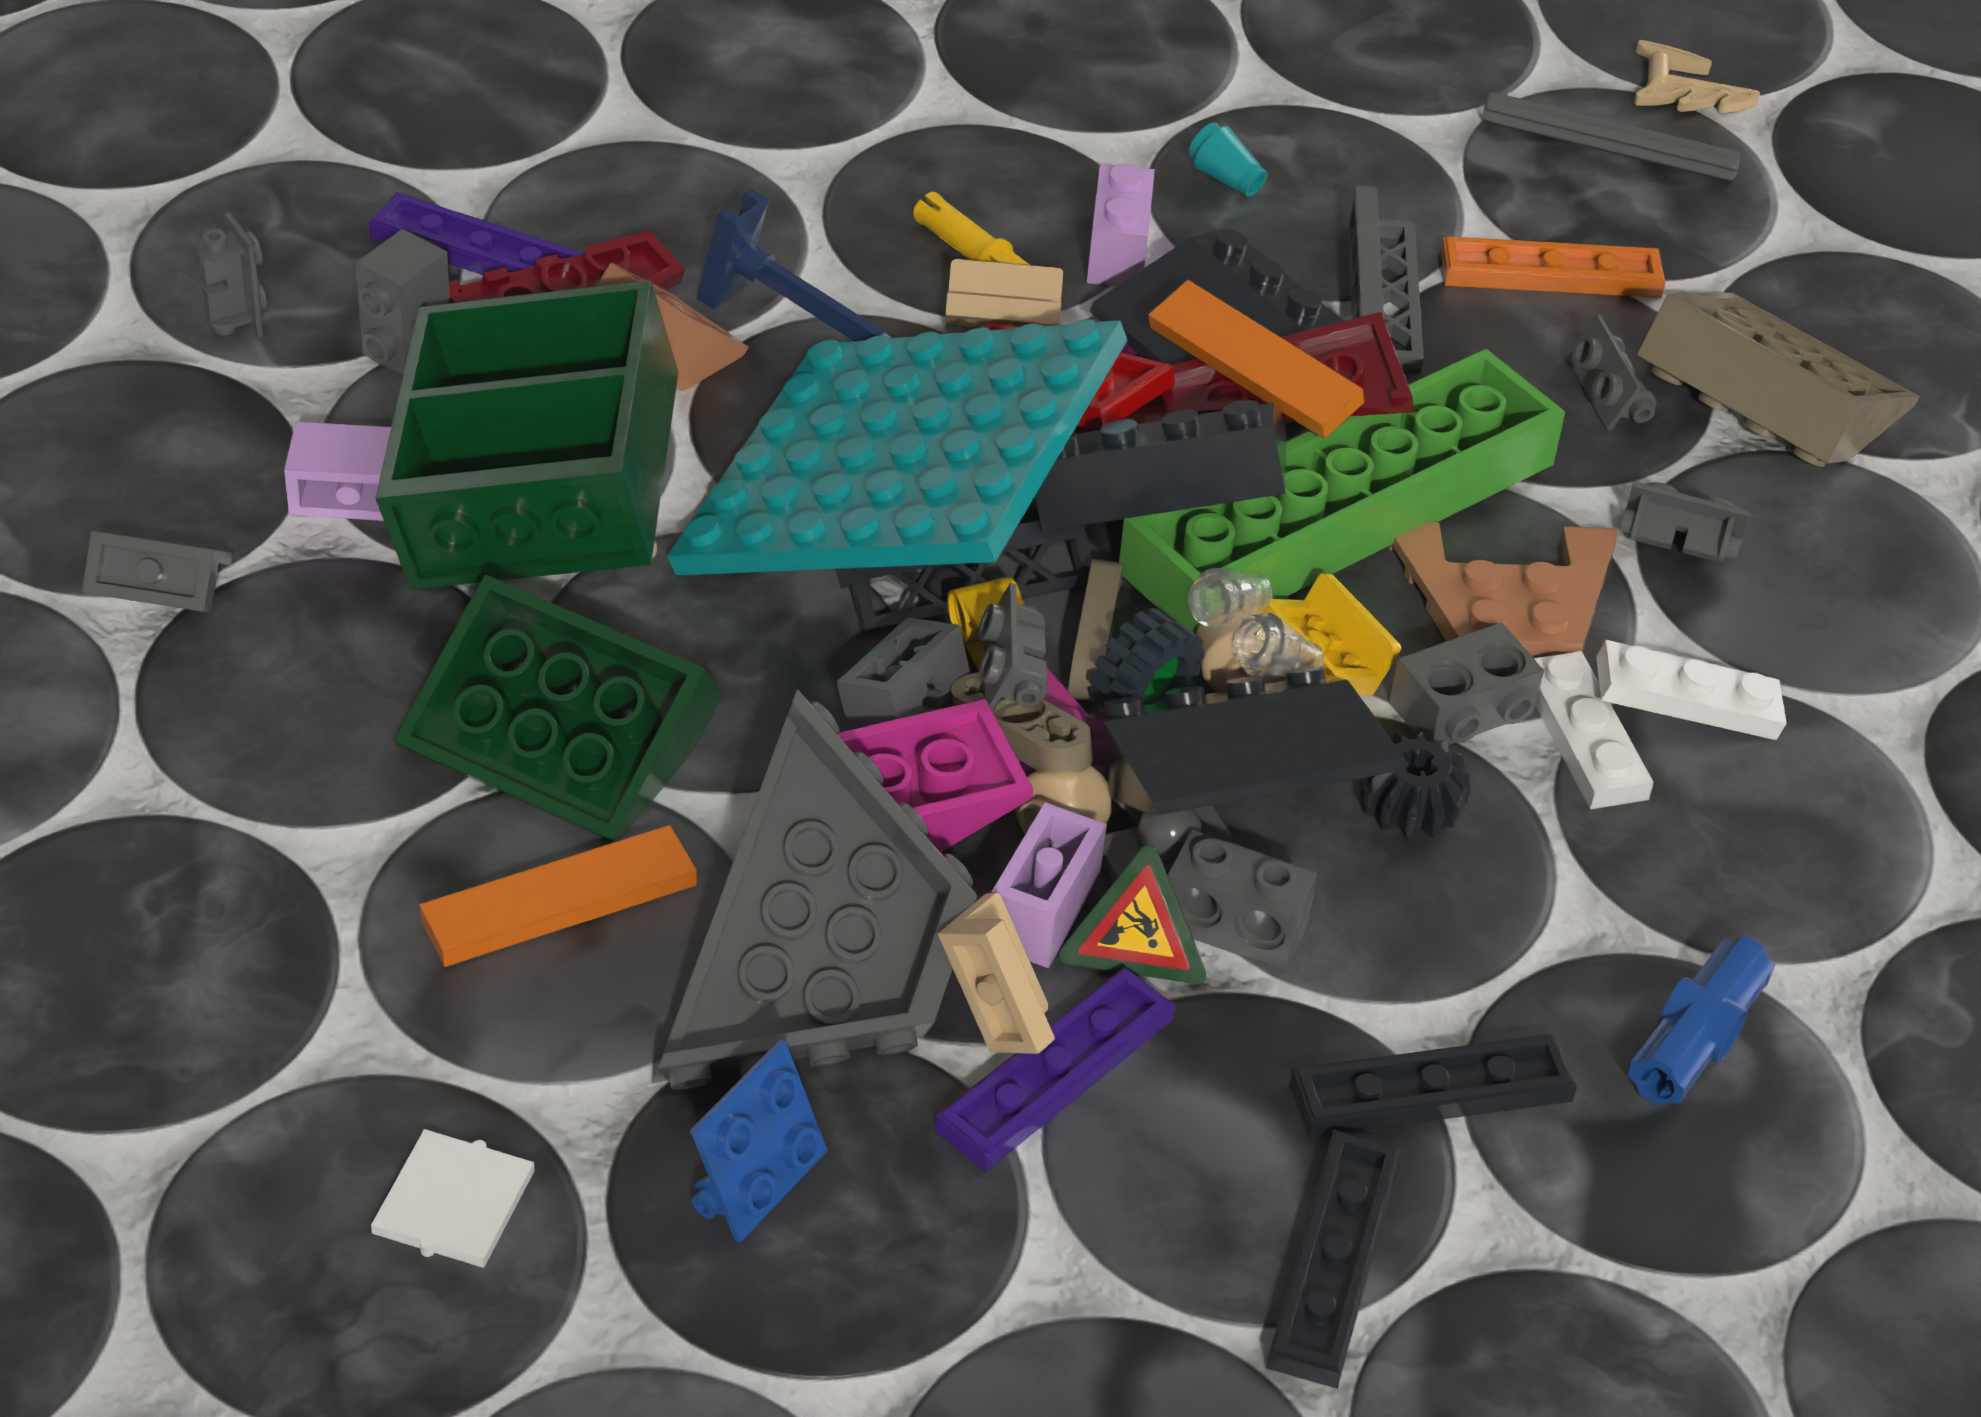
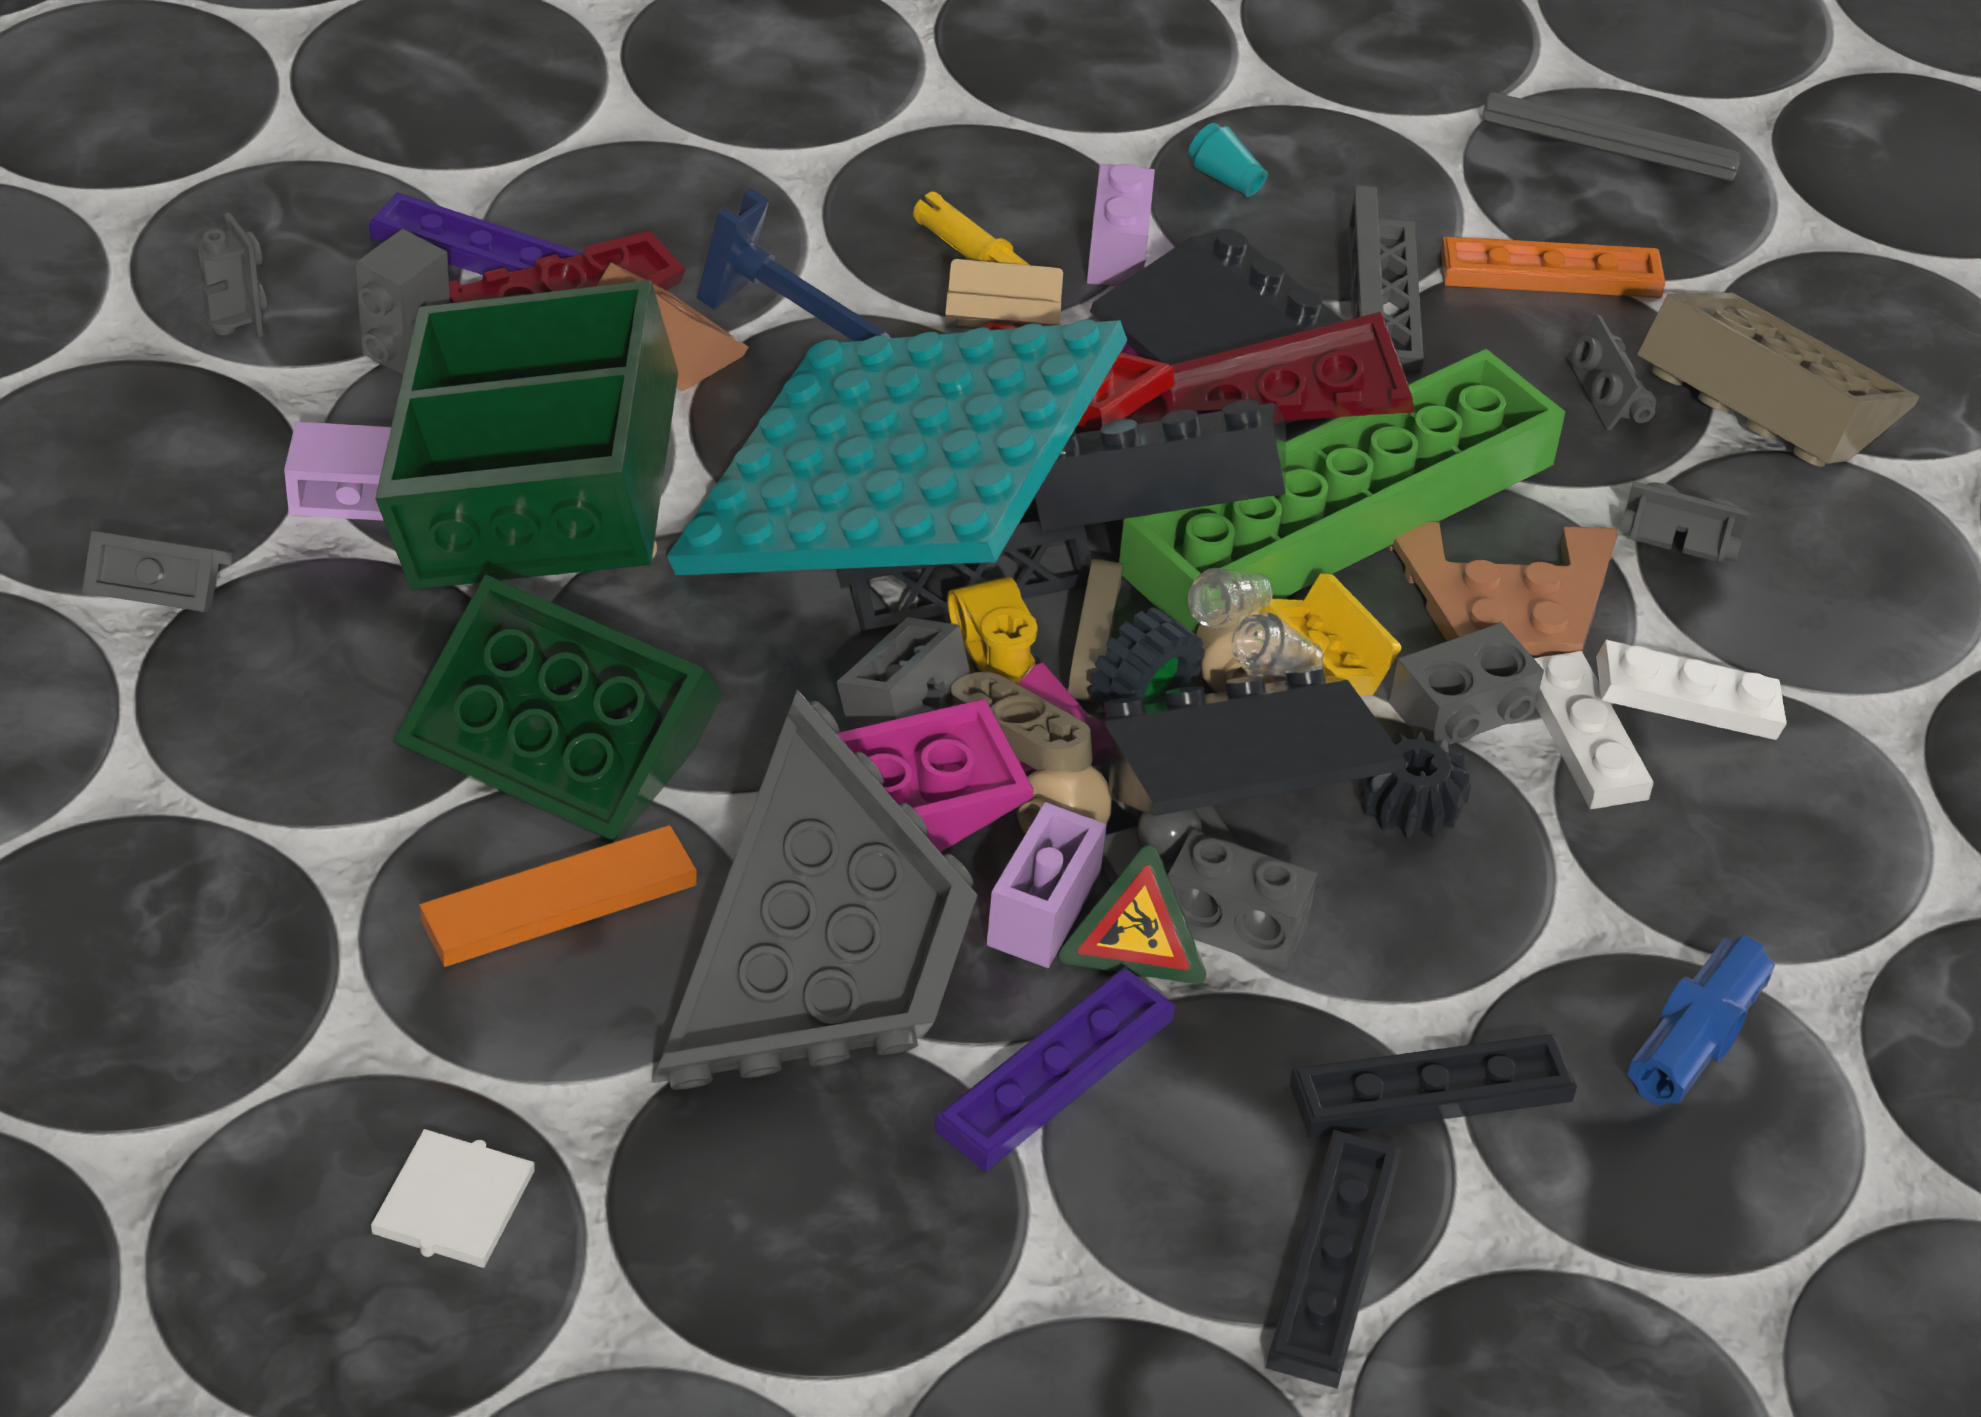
blue hinge [690,1039,828,1243] -> none
tan panel [938,893,1055,1054] -> none
dark grey hinge [978,583,1048,711] -> none
orange tile [1148,280,1364,439] -> none
tan piece [1633,40,1760,113] -> none

